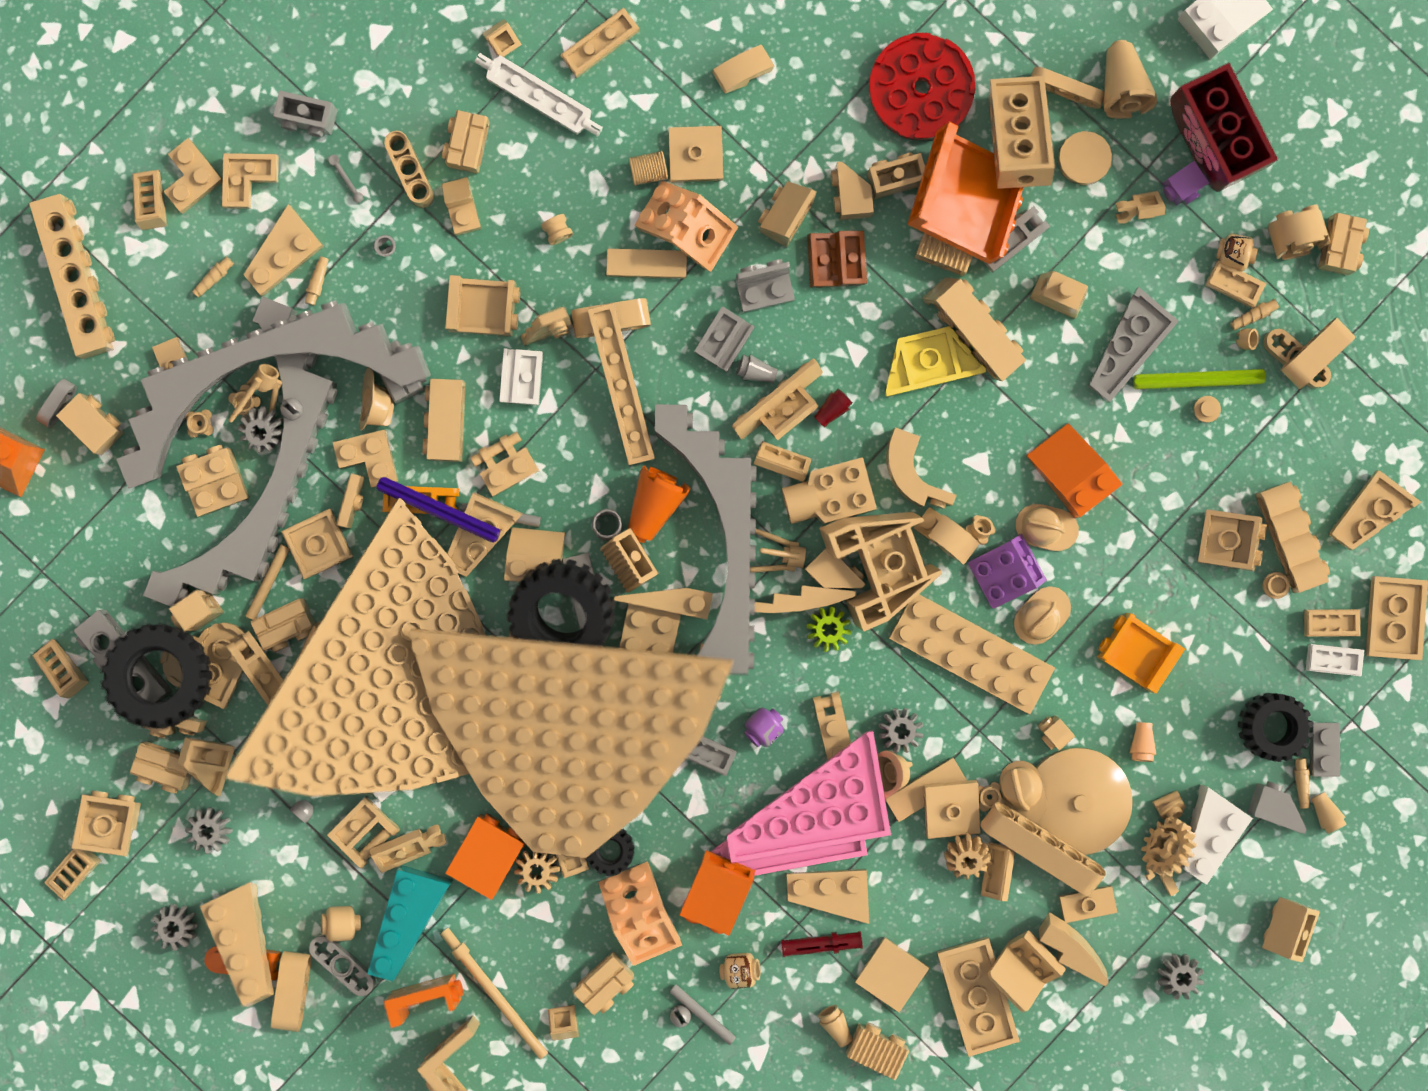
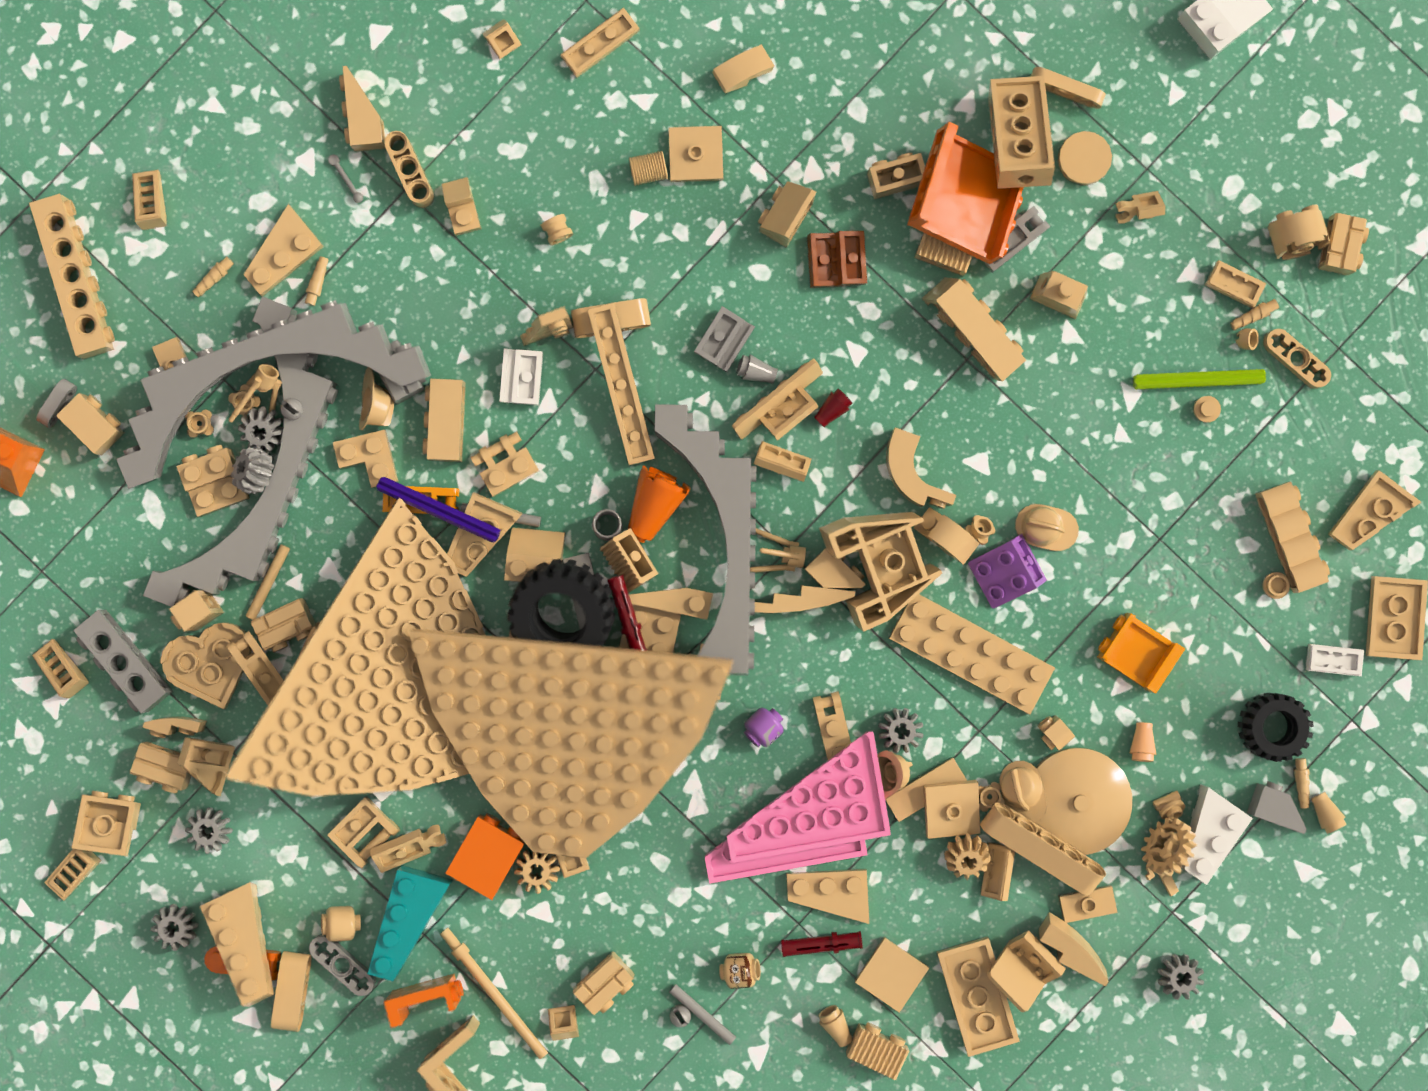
black tyre [101,624,212,728] -> none
tan plate [163,138,223,214] -> none
tan plate [222,153,279,209] -> none
light grey brick [273,90,338,137] -> none
tan plate [281,509,354,580] -> none
light grey hinge [290,800,313,823] -> none
tan plate [337,473,365,528] -> none
light grey hinge [374,235,396,257] -> none
tan brick [442,110,490,174] -> none
tan panel [446,275,520,336] -> none
white plate [475,53,603,137] -> none
black tyre [586,829,635,876] -> none
light nougat bracket [598,861,682,966] -> none
tan tile [607,249,687,279] -> none
light nougat bracket [634,181,738,272] -> none
orange panel [680,850,756,936] -> none
light grey plate [686,736,737,776] -> none
light grey bracket [736,259,795,313] -> none
tan brick [781,457,877,524] -> none
lime gear [806,607,852,652] -> none
tan slope [831,162,874,220] -> none
red plate [869,33,976,141] -> none
light yellow wing [885,326,986,397] -> none
tan piece [1014,586,1071,645] -> none
orange slope [1026,423,1123,518] -> none
light grey wing [1088,287,1179,403] -> none
tan cone [1103,40,1157,119] -> none
medium lavender brick [1162,161,1209,206] -> none
dark red brick [1170,62,1278,192] -> none
tan plate [1198,509,1267,571] -> none
tan head [1216,233,1258,271] -> none
tan brick [1262,897,1320,962] -> none
tan beam [1281,317,1356,389] -> none
tan plate [1304,609,1360,637] -> none
light grey plate [1310,722,1340,777] -> none
none -> light grey gear [231,447,274,494]
none -> tan slope [339,66,385,151]
none -> dark red pin [607,575,647,651]

